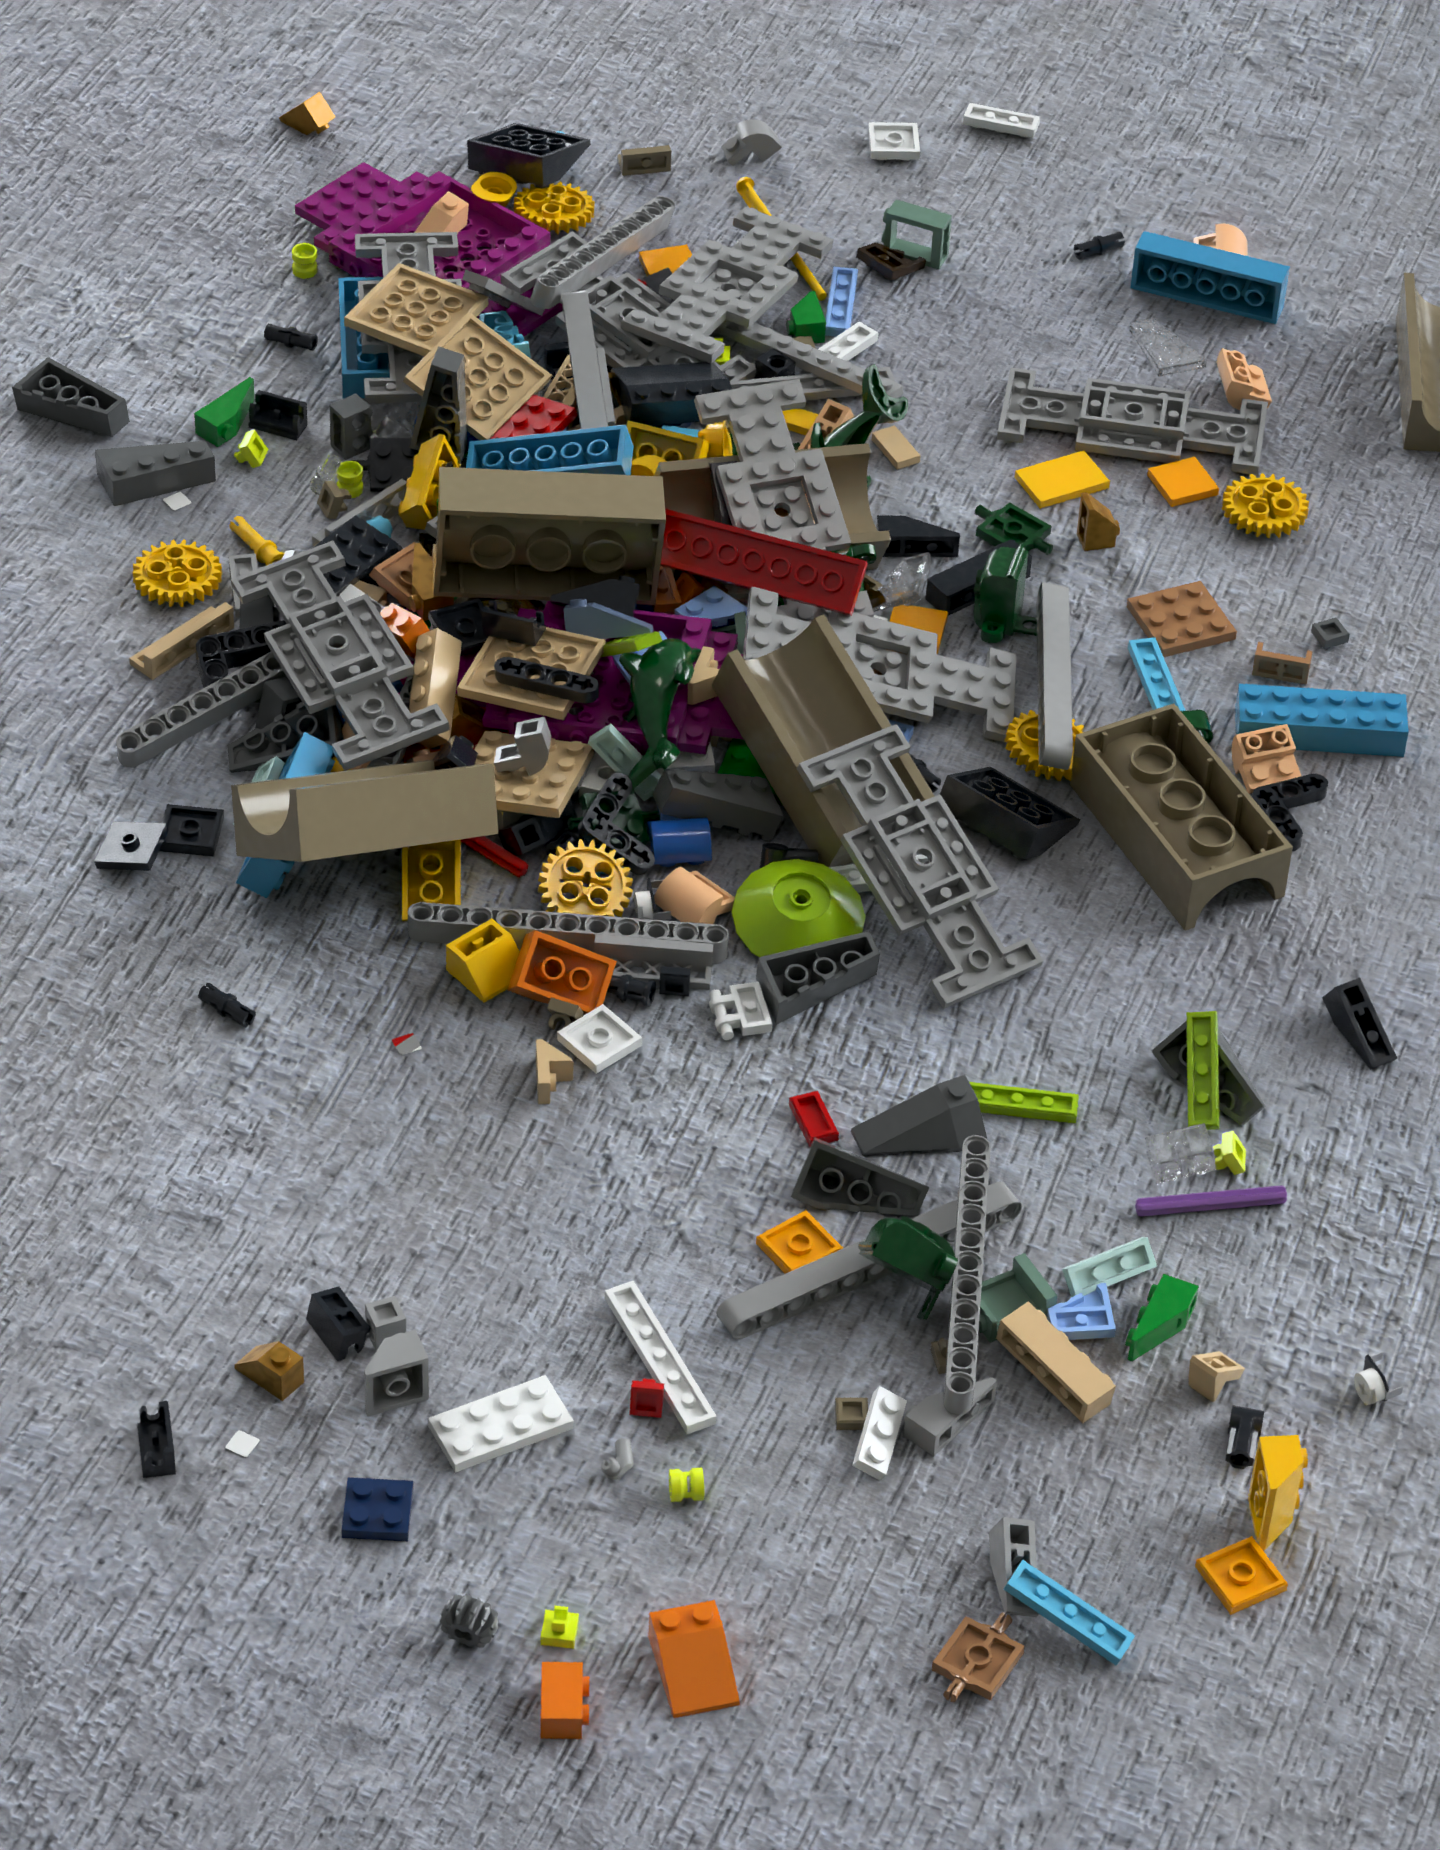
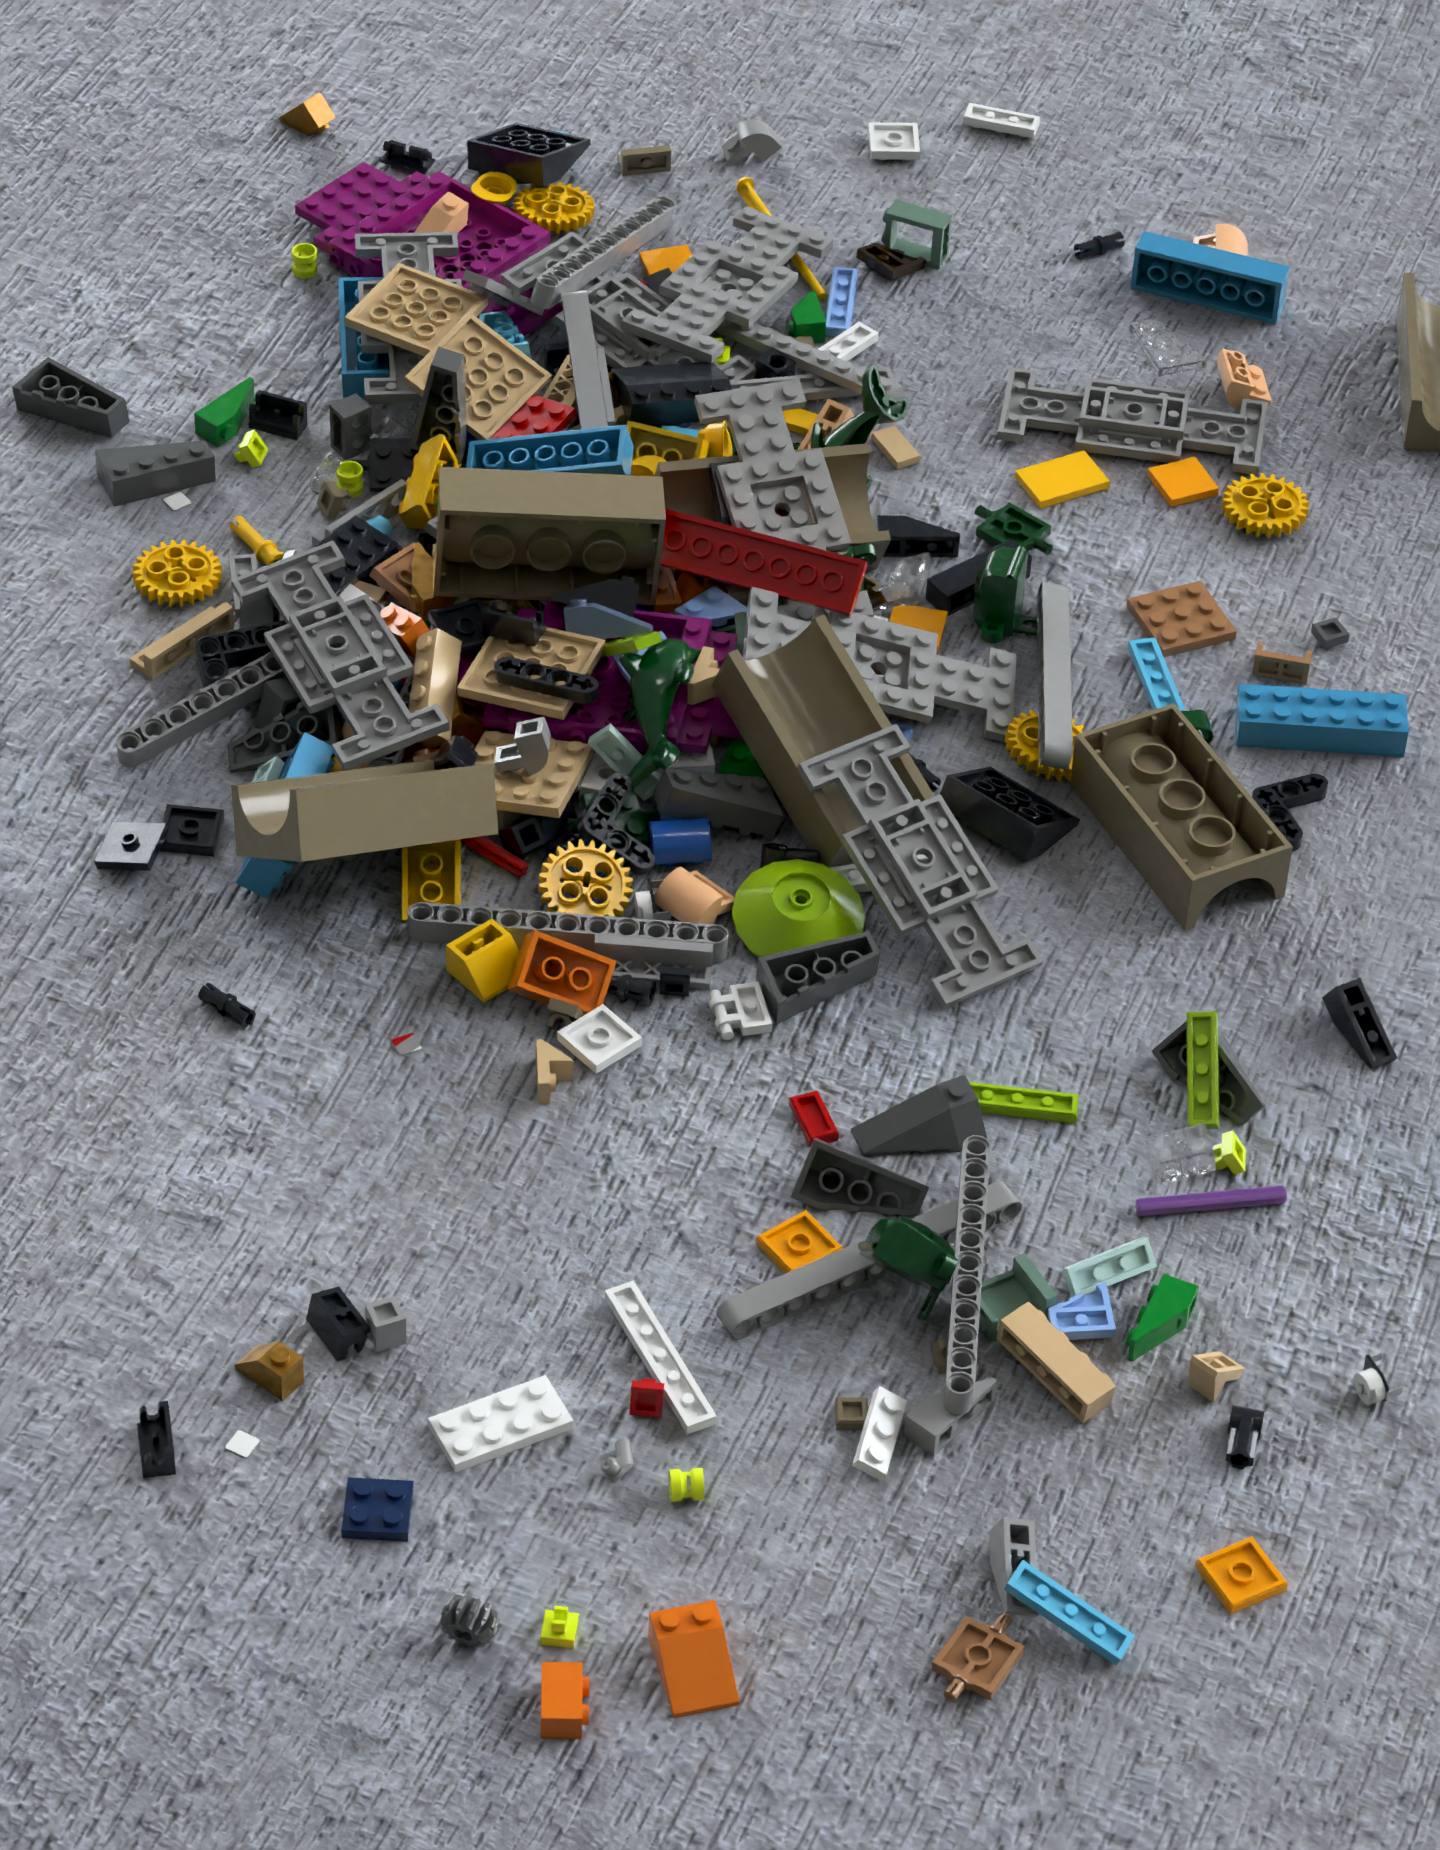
black pin [264,323,318,351] -> none
light grey slope [364,1330,429,1417] -> none
pearl gold slope [1077,492,1120,551] -> none
light nougat brick [1231,724,1302,794] -> none
yellow slope [1248,1435,1308,1550] -> none
none -> black hinge [380,140,435,174]

